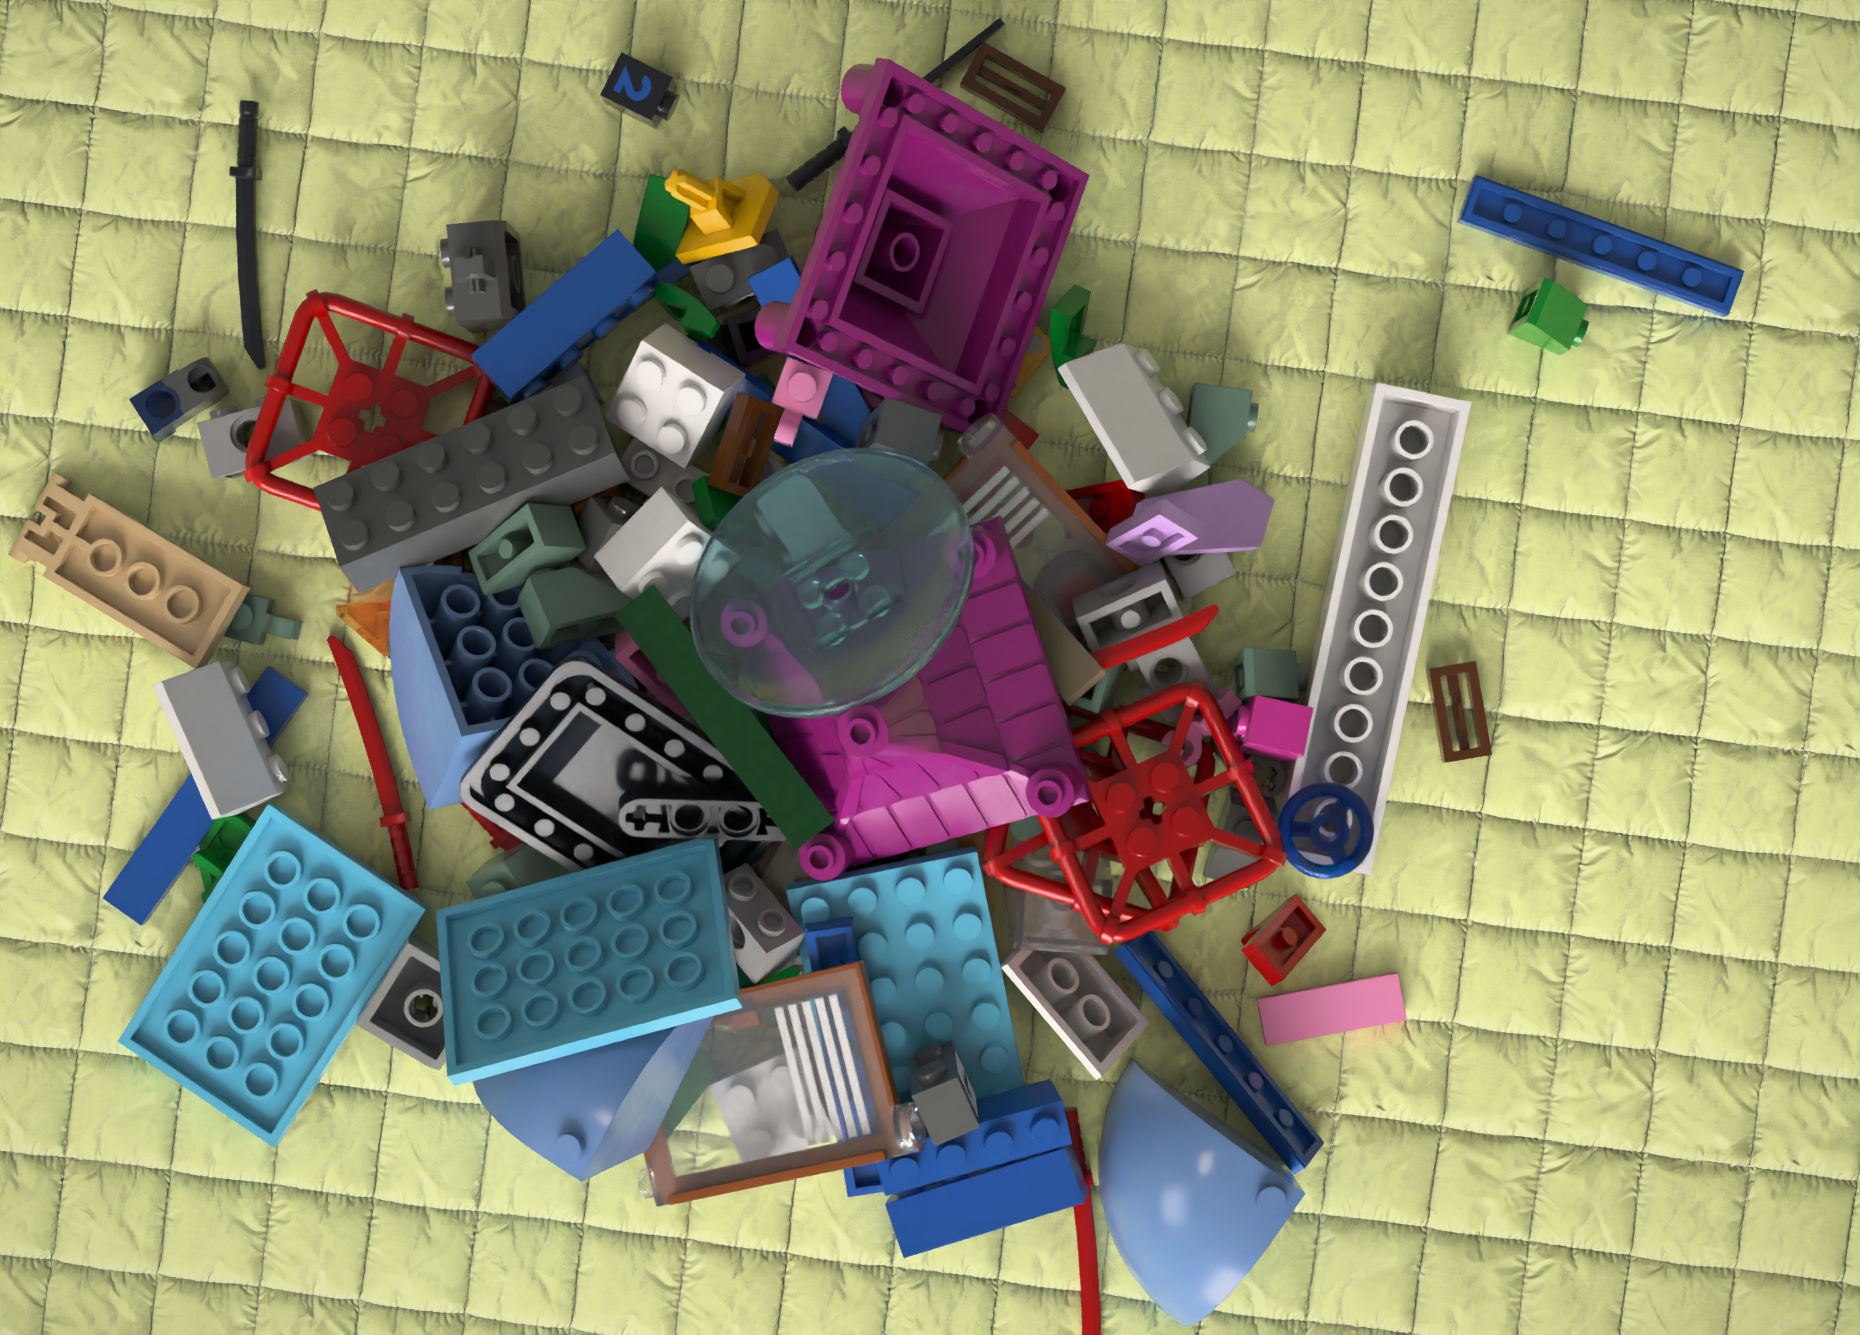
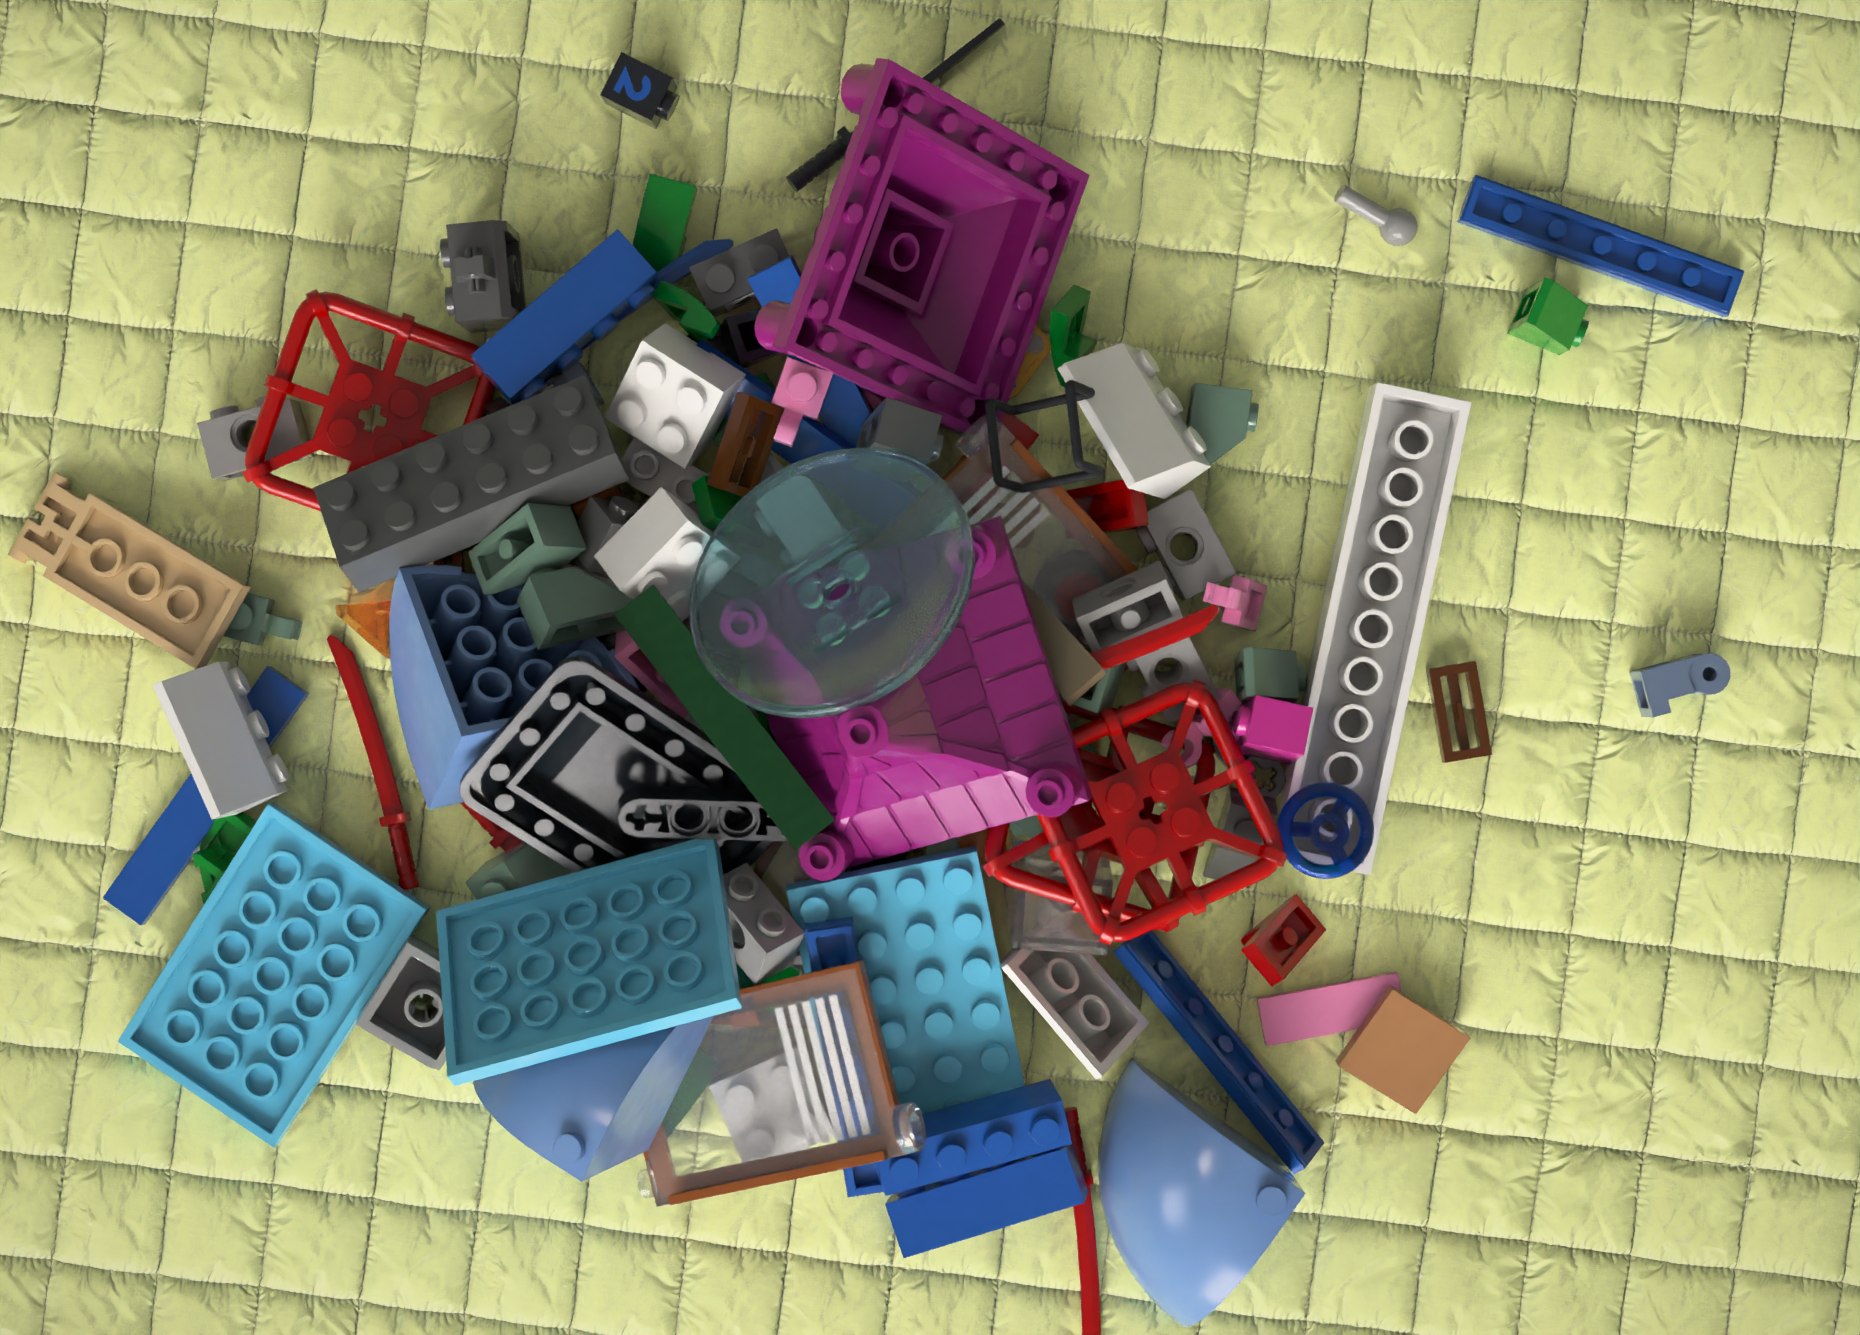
leg [129,357,230,442] -> none
black sword [229,100,266,370] -> none
yellow piece [664,169,779,265] -> none
dark grey brick [908,1040,980,1146] -> none
reddish brown tile [960,42,1066,133] -> none
lavender piece [1105,479,1275,567] -> none
none -> black piece [985,380,1105,493]
none -> bright pink plate [1202,575,1268,632]
none -> light grey bar [1334,184,1418,246]
none -> medium nougat tile [1335,984,1471,1114]
none -> sand blue leg [1629,653,1731,718]

